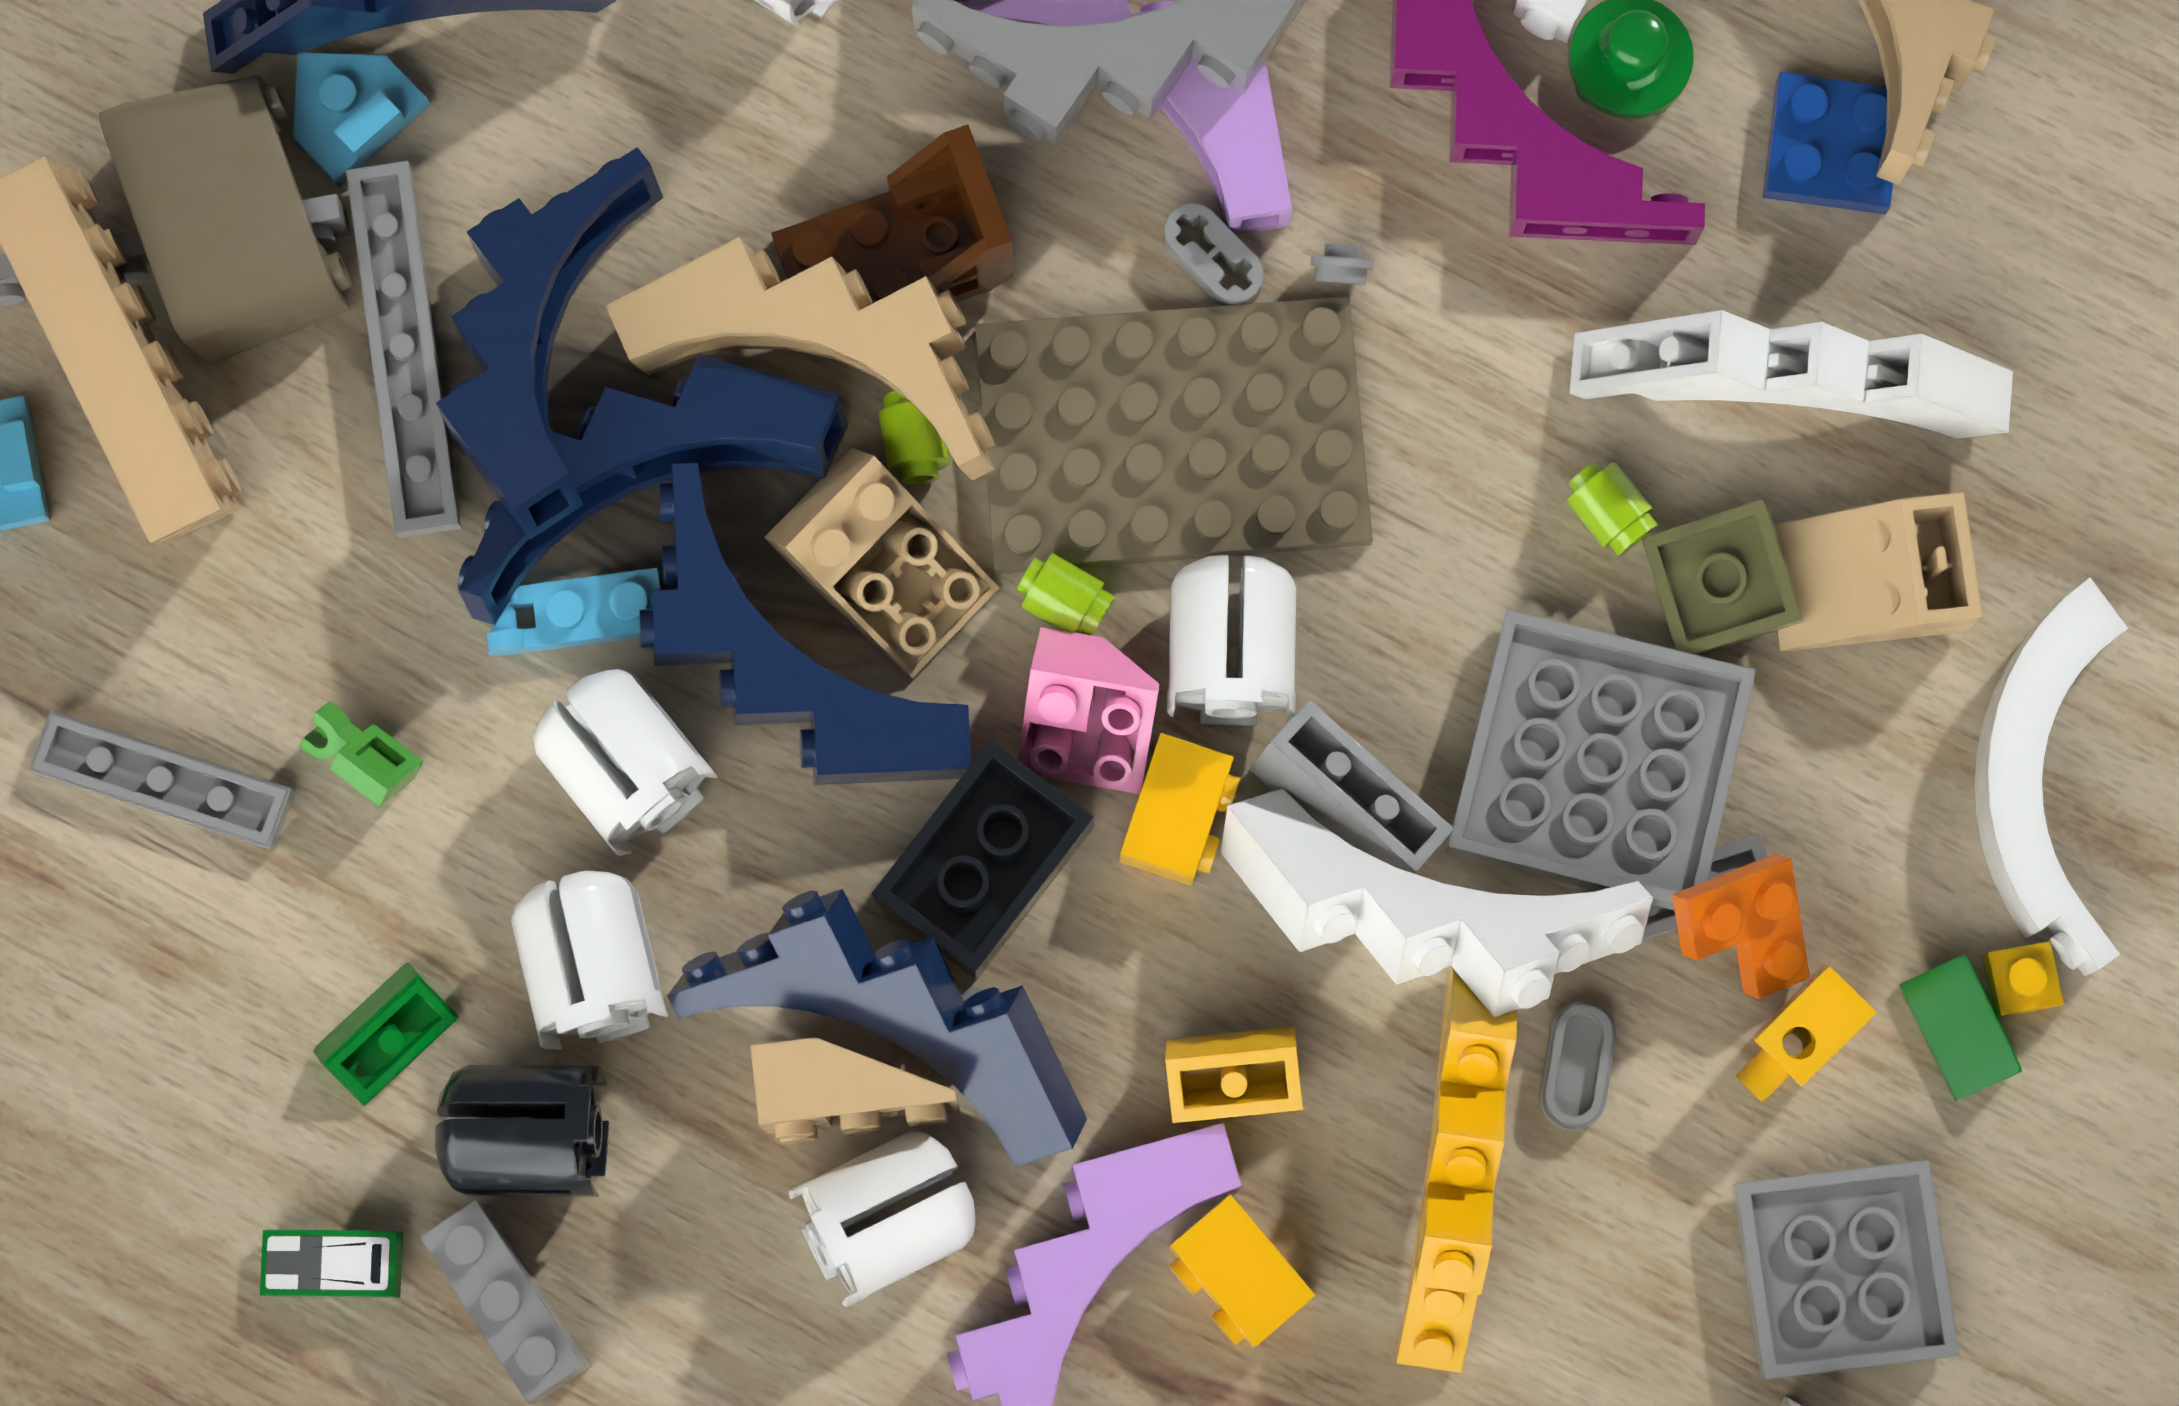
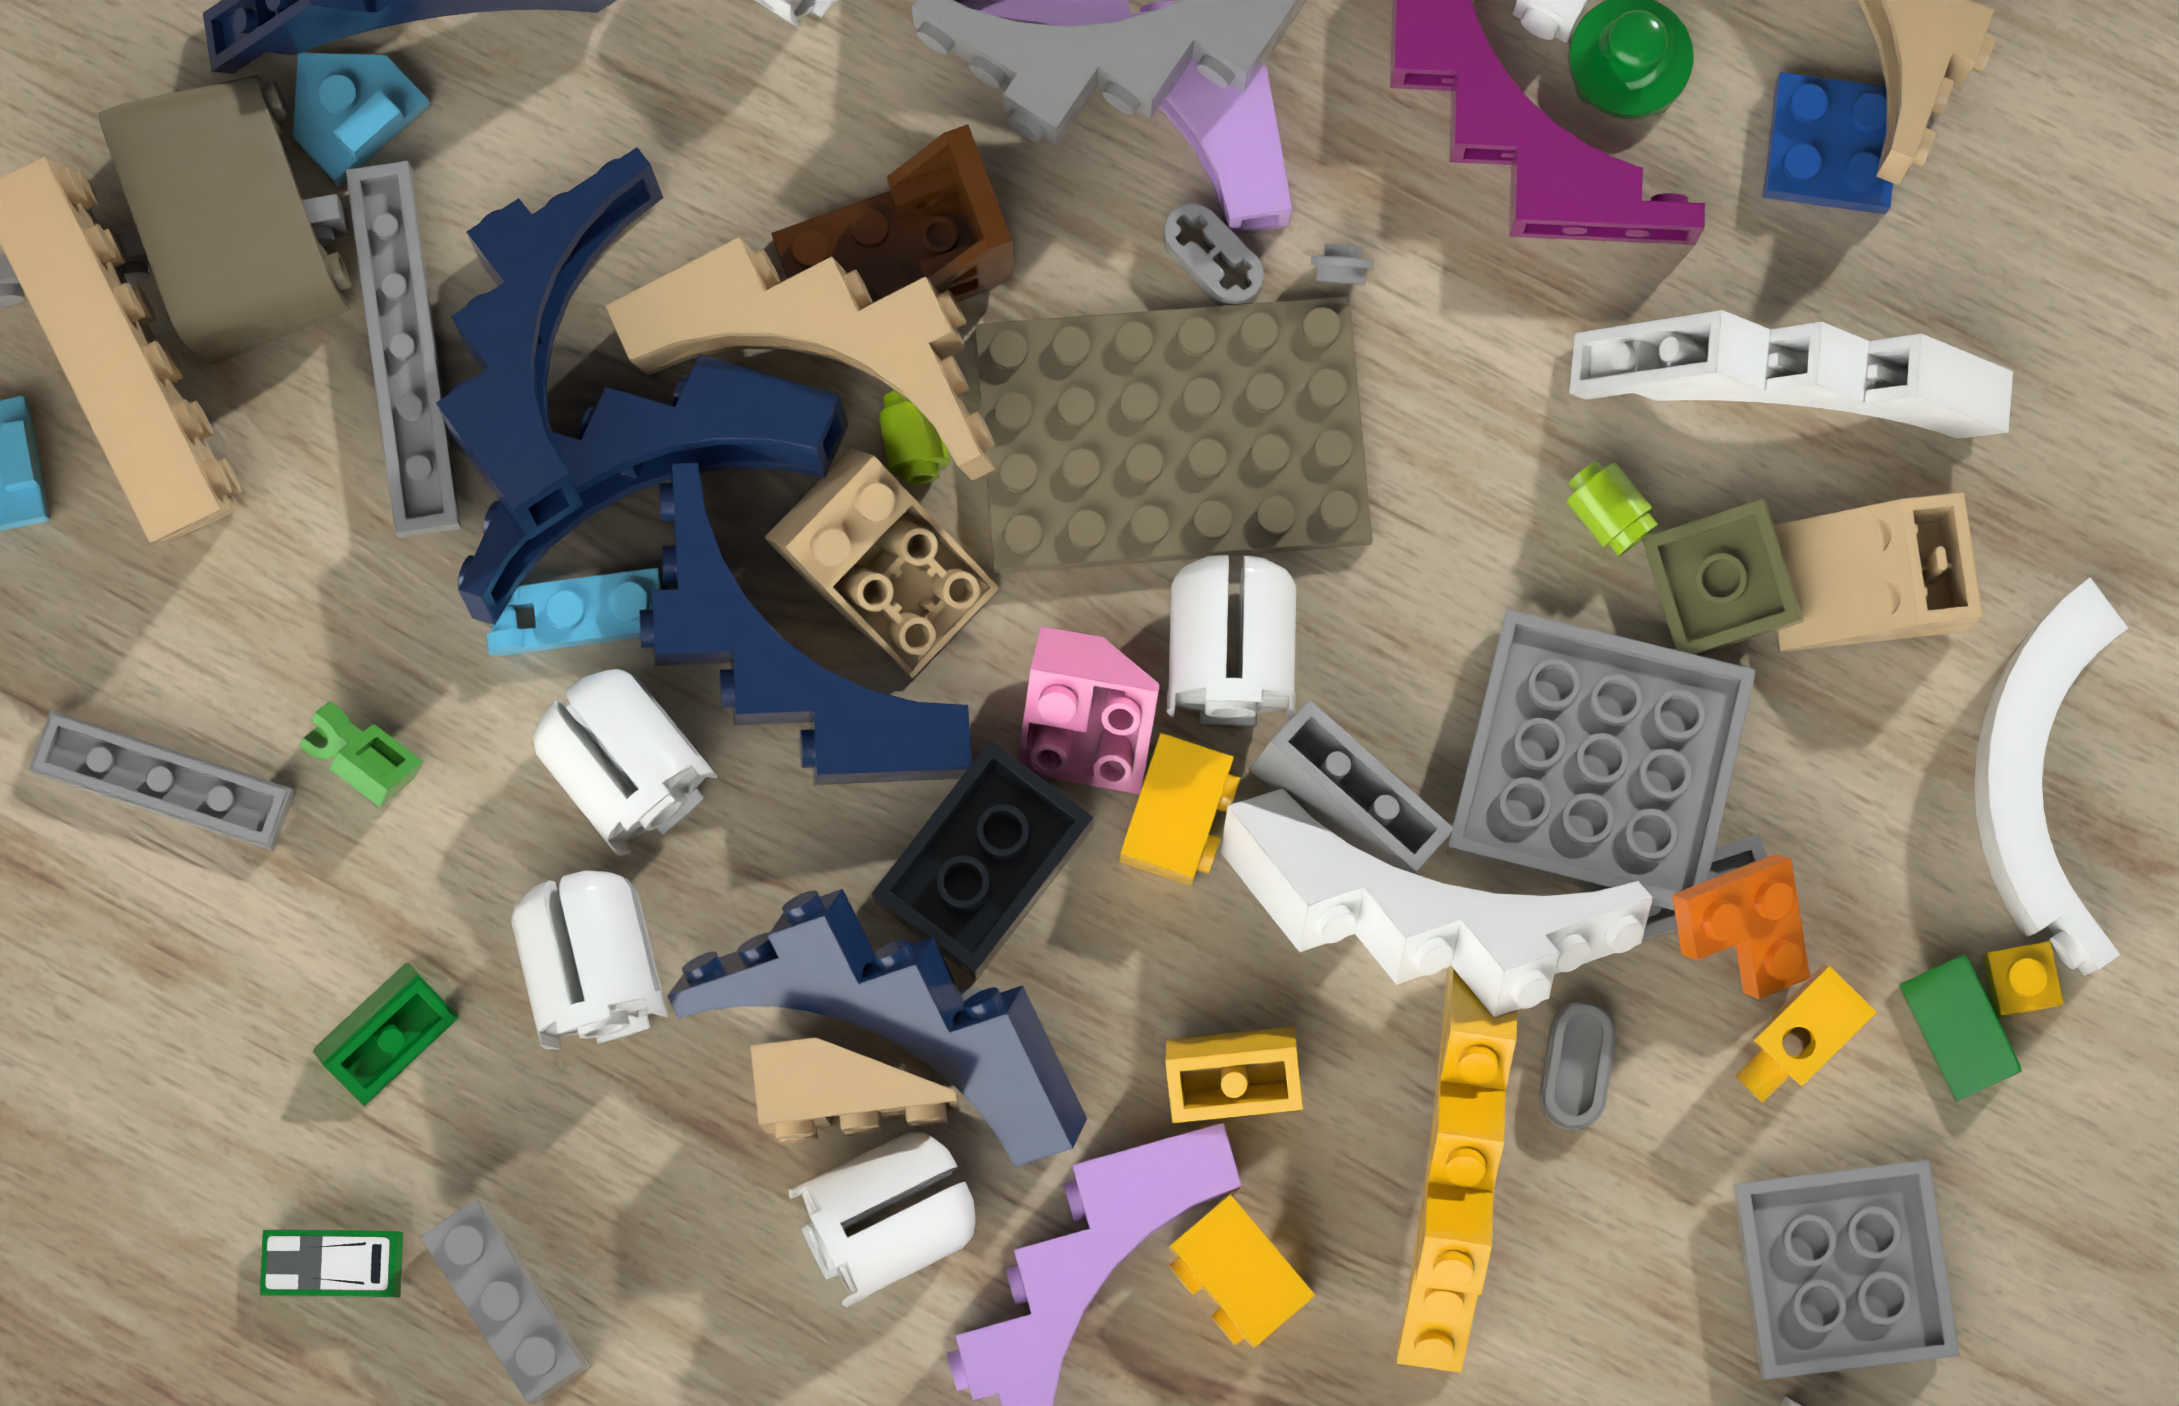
black cylinder [435,1065,609,1197] -> none
lime brick [1016,553,1115,635] -> none

